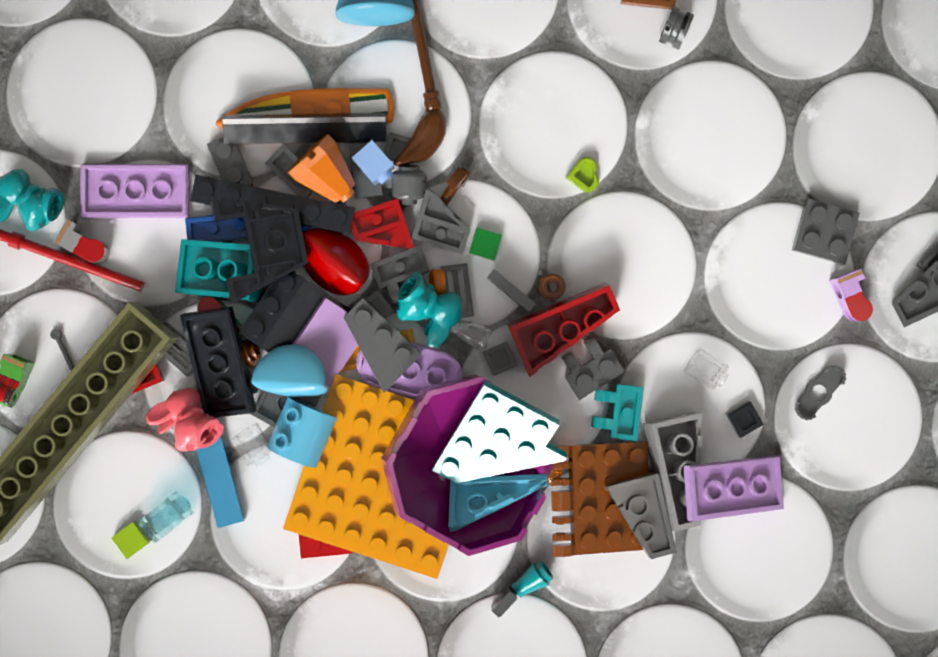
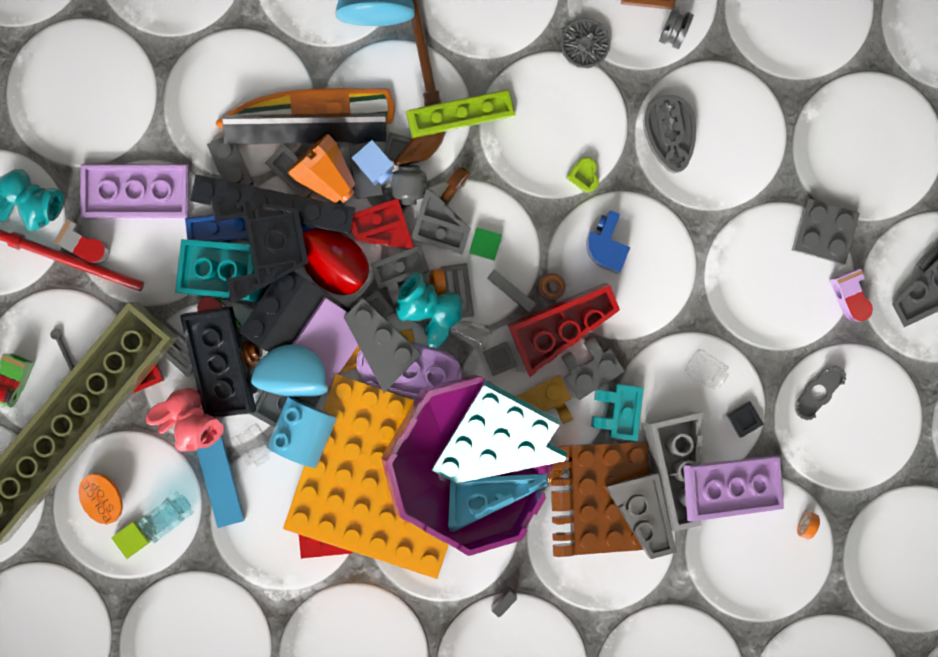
teal cone [512,561,553,598] -> none
none -> orange piece [78,473,123,525]
none -> lime tile [406,89,515,138]
none -> pearl gold plate [516,375,573,424]
none -> dark grey wheel [561,18,611,69]
none -> blue brick [586,210,631,274]
none -> dark grey piece [643,95,696,173]
none -> orange tile [797,511,820,540]

